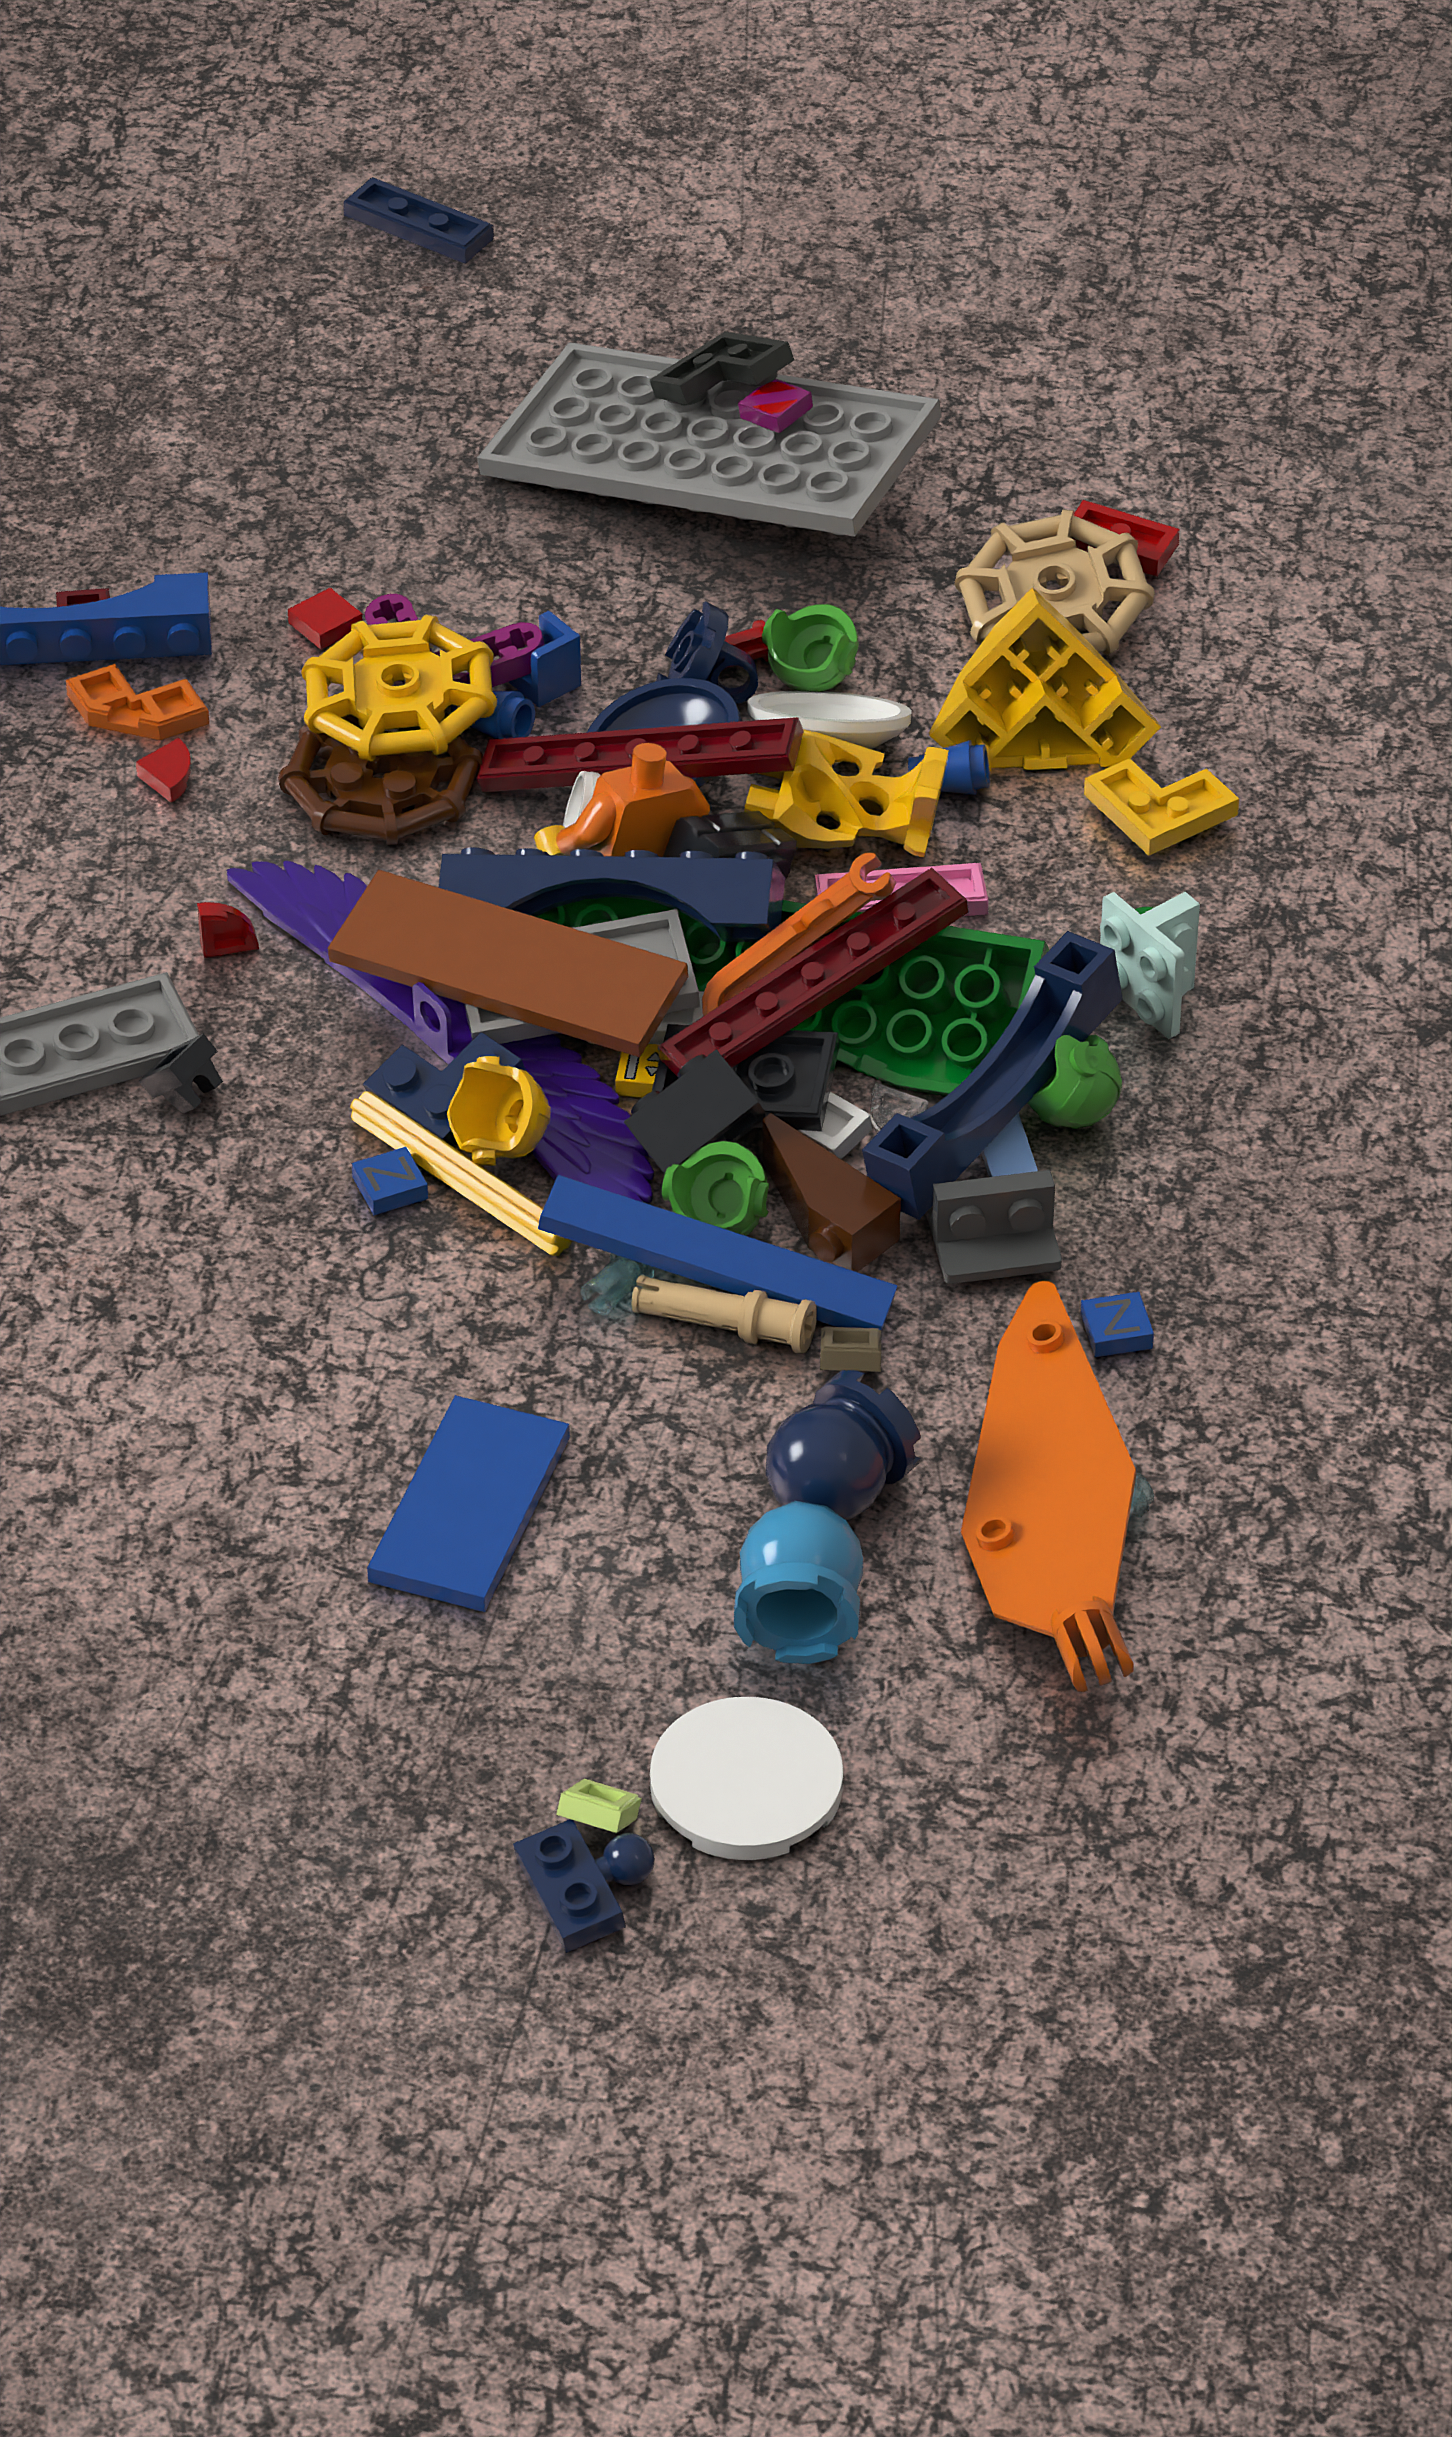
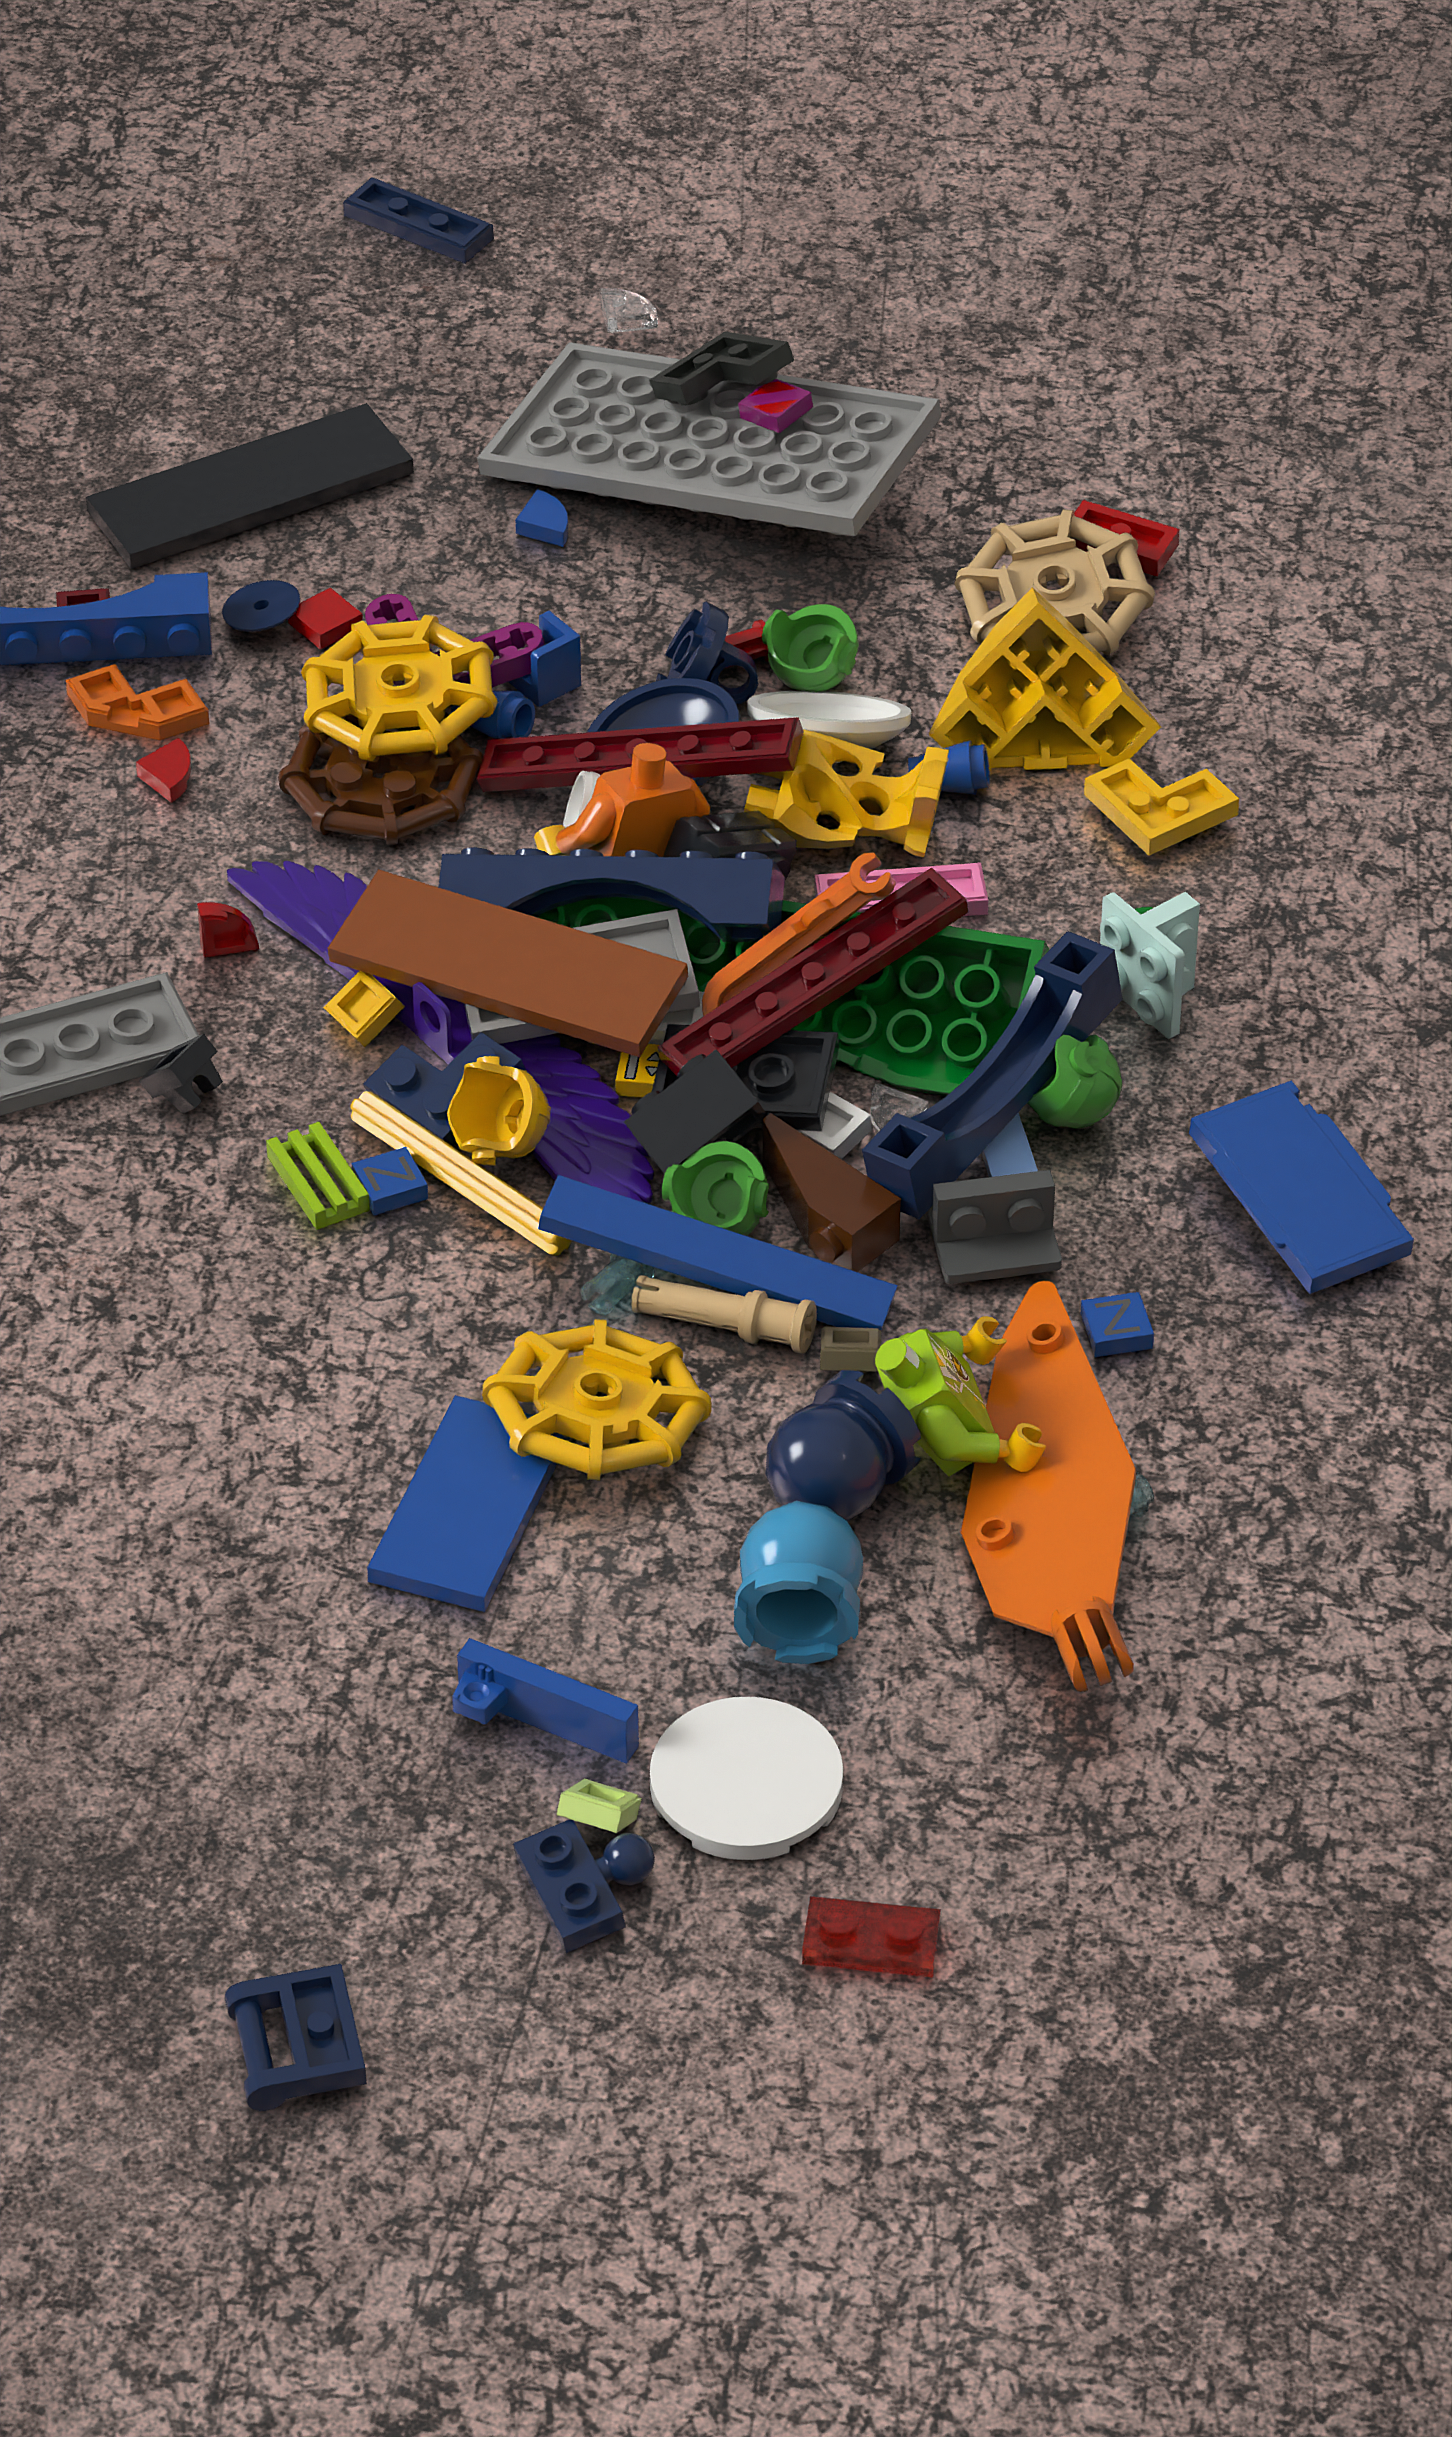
none -> black tile [86,403,414,569]
none -> dark blue piece [222,580,301,632]
none -> dark blue plate [224,1964,367,2111]
none -> lime tile [266,1122,370,1230]
none -> yellow tile [323,971,405,1047]
none -> blue hinge [452,1638,639,1764]
none -> yellow plate [482,1319,712,1481]
none -> blue tile [515,489,568,547]
none -> clear tile [600,288,658,333]
none -> clear red plate [802,1896,941,1977]
none -> lime torso [875,1316,1046,1477]
none -> blue piece [1189,1080,1414,1294]

